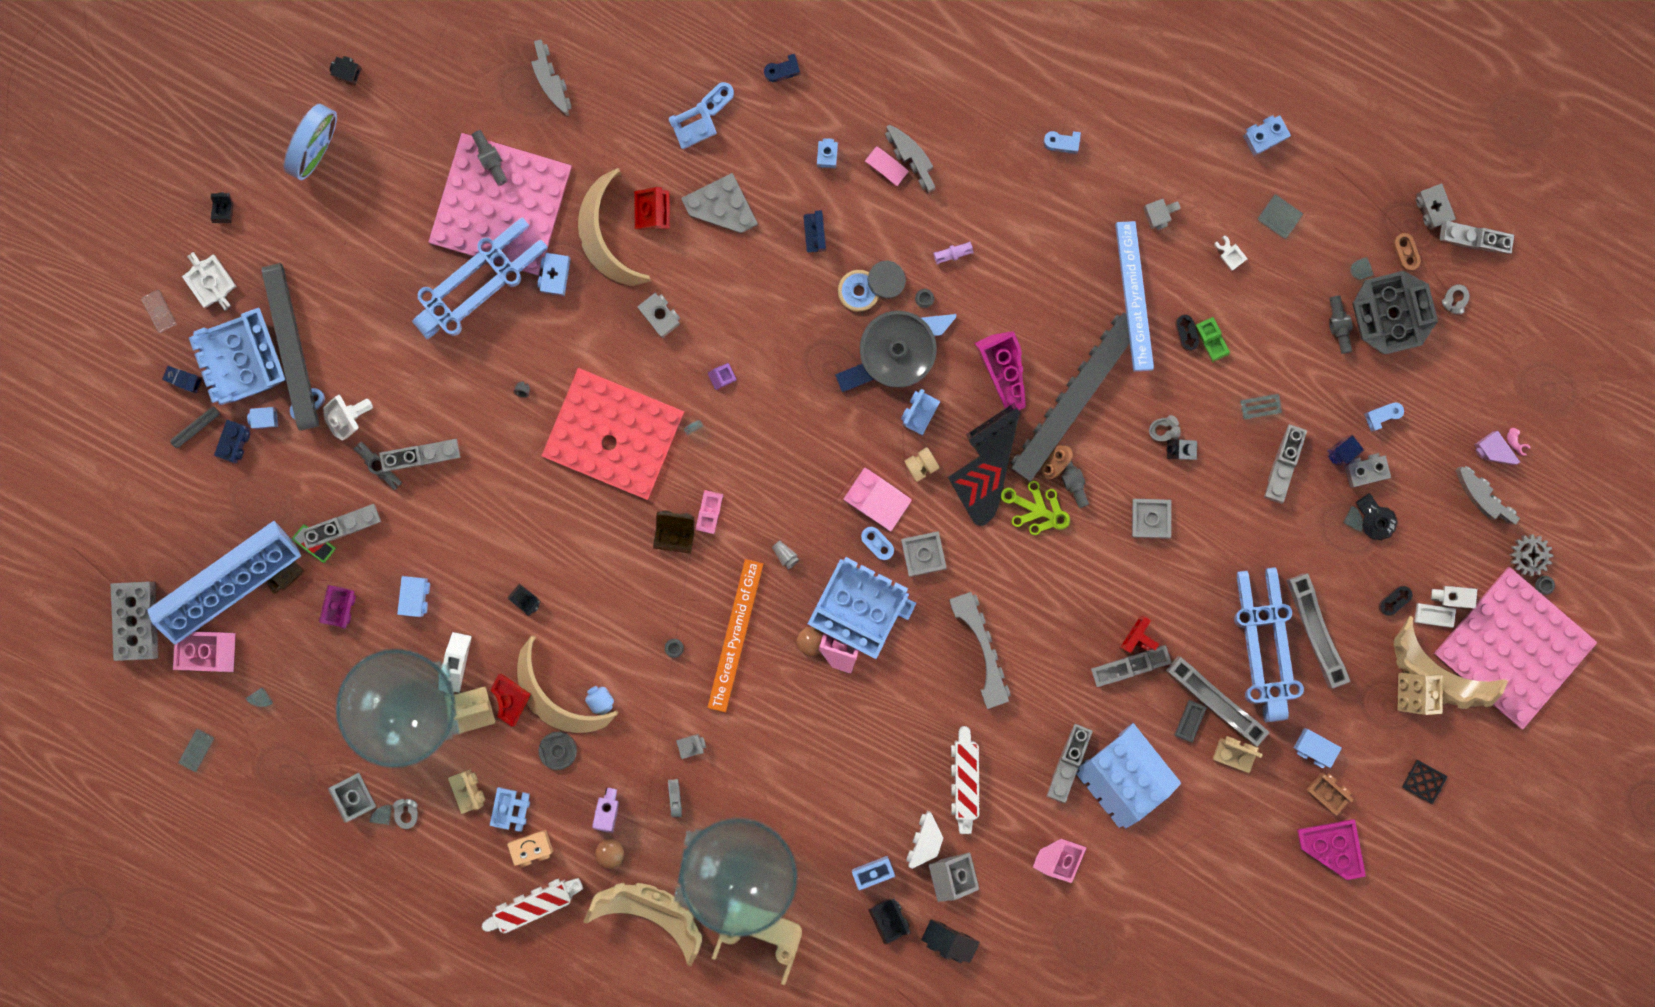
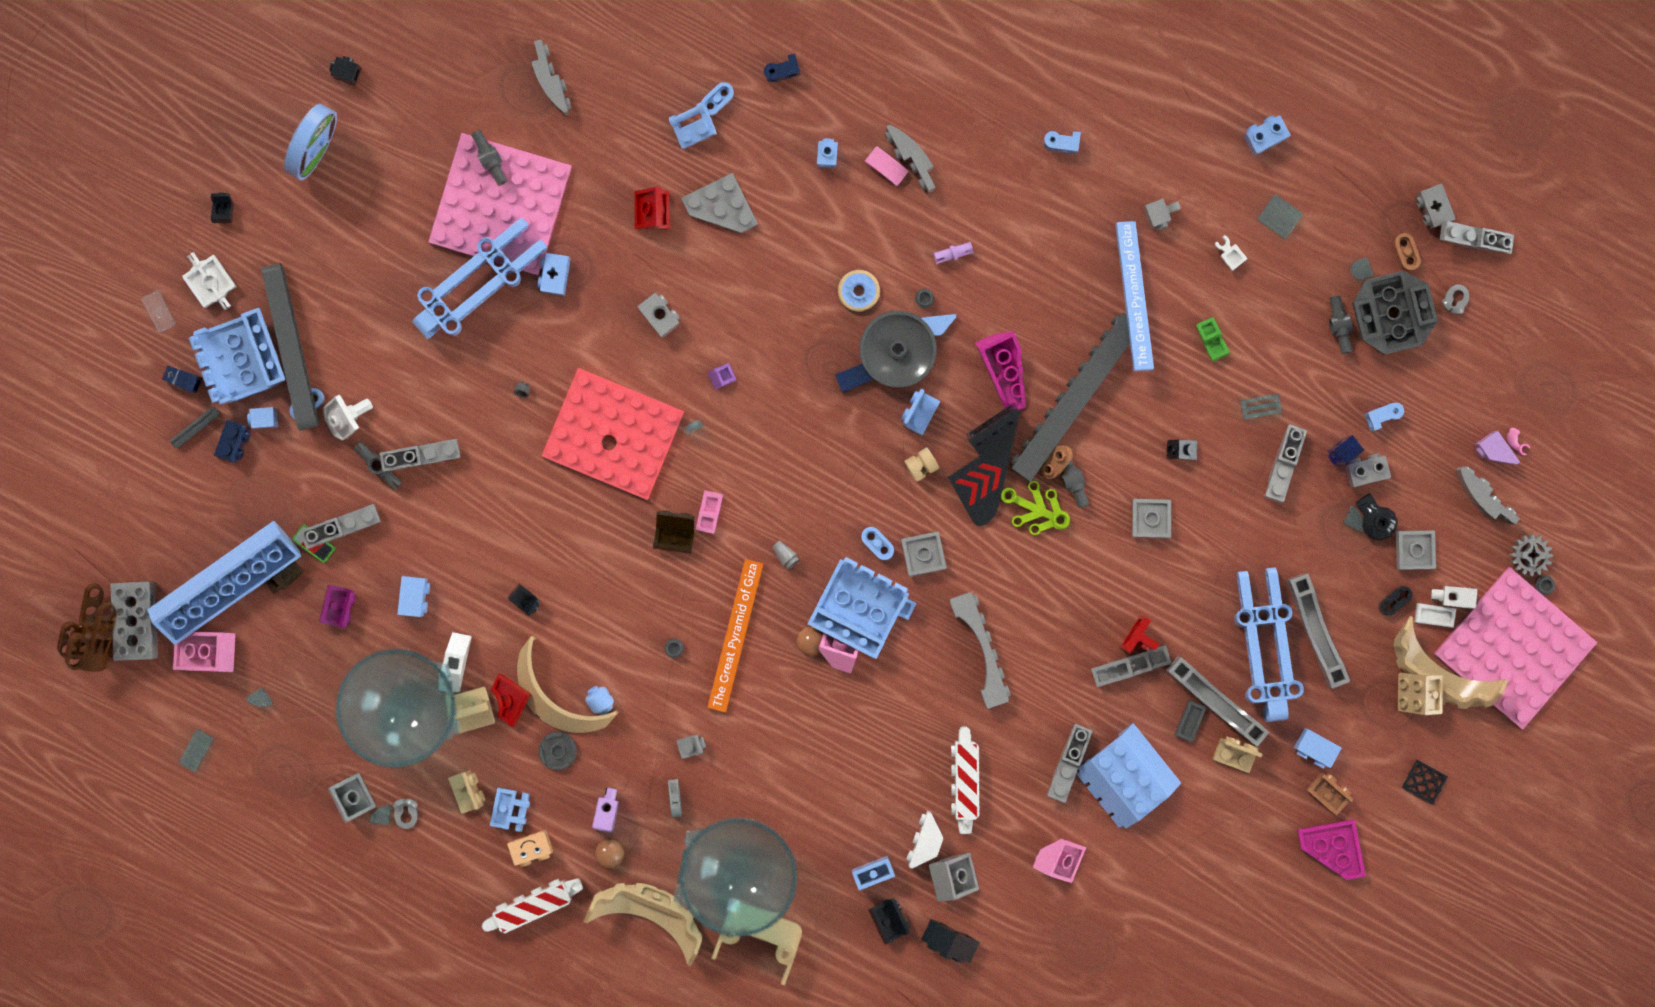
tan windscreen [578,168,651,286] -> none
dark blue bracket [803,210,826,253] -> none
bright pink slope [843,467,912,531] -> none
dark grey tile [867,260,906,299] -> none
light grey piece [1149,415,1181,441] -> none
black beam [1175,315,1199,351] -> none
none -> reddish brown piece [57,583,117,672]
none -> light grey plate [1396,530,1436,570]

